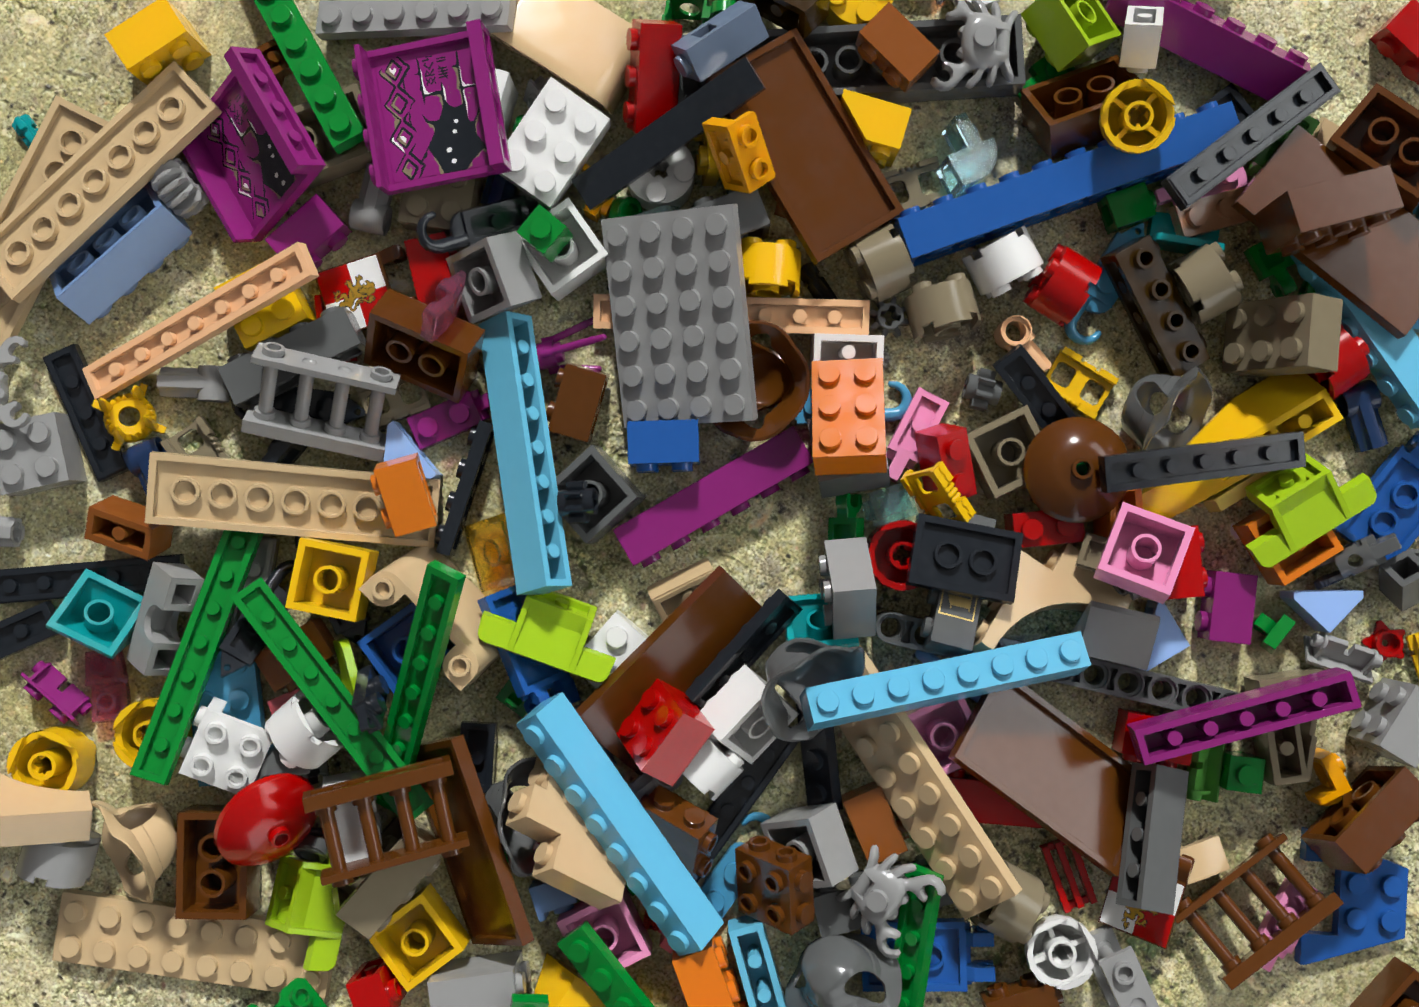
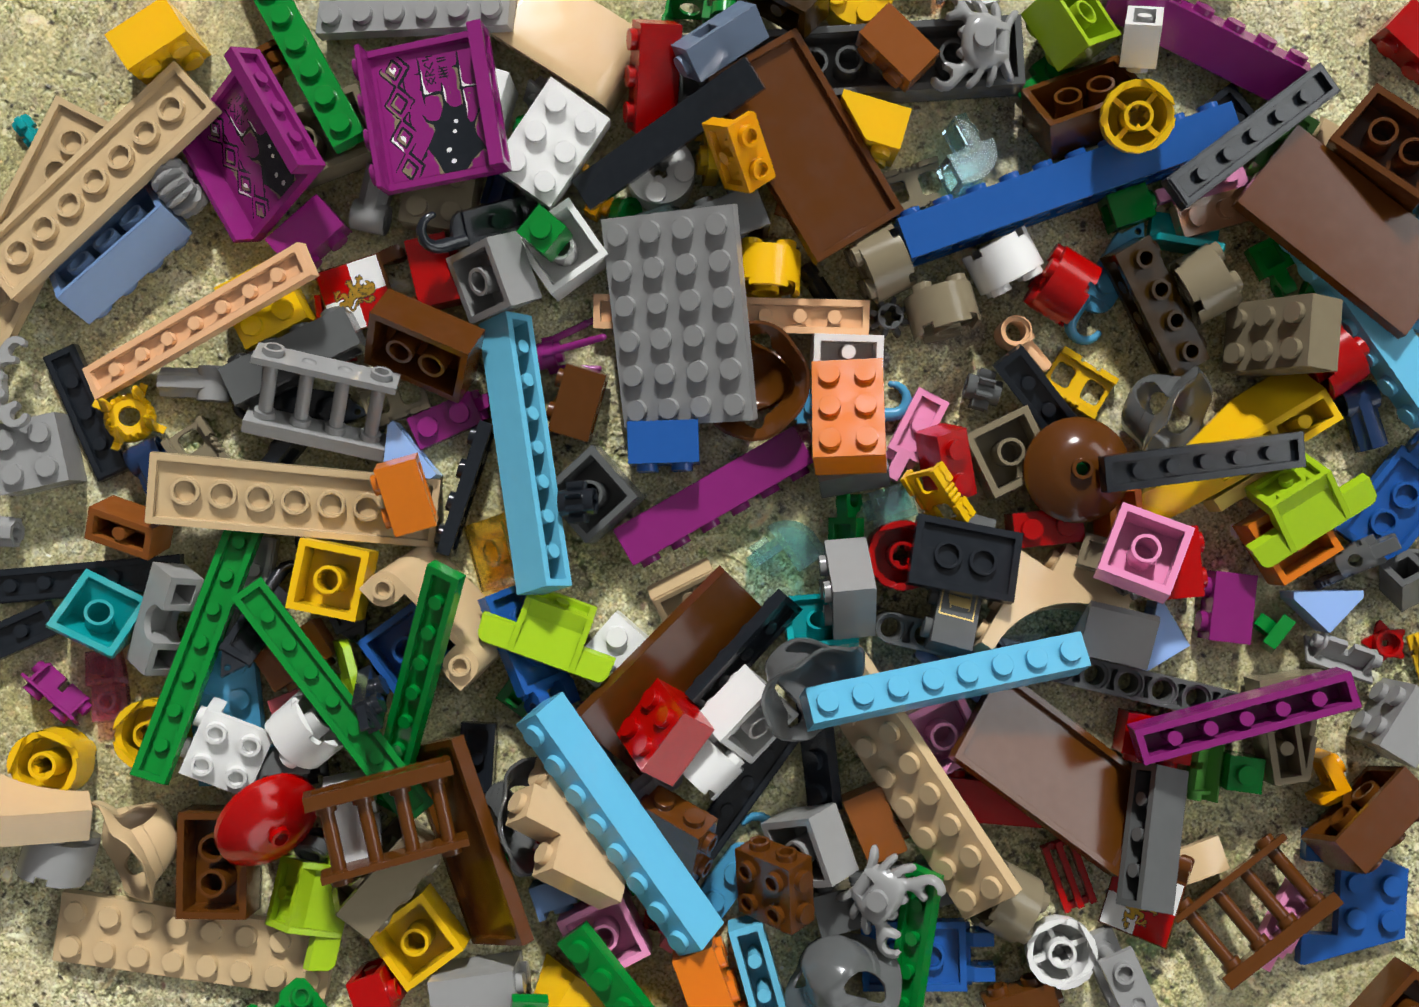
clear pink slope [420,270,467,343] -> none
reddish brown brick [1254,165,1404,257] -> none
none -> clear light blue brick [746,520,824,572]

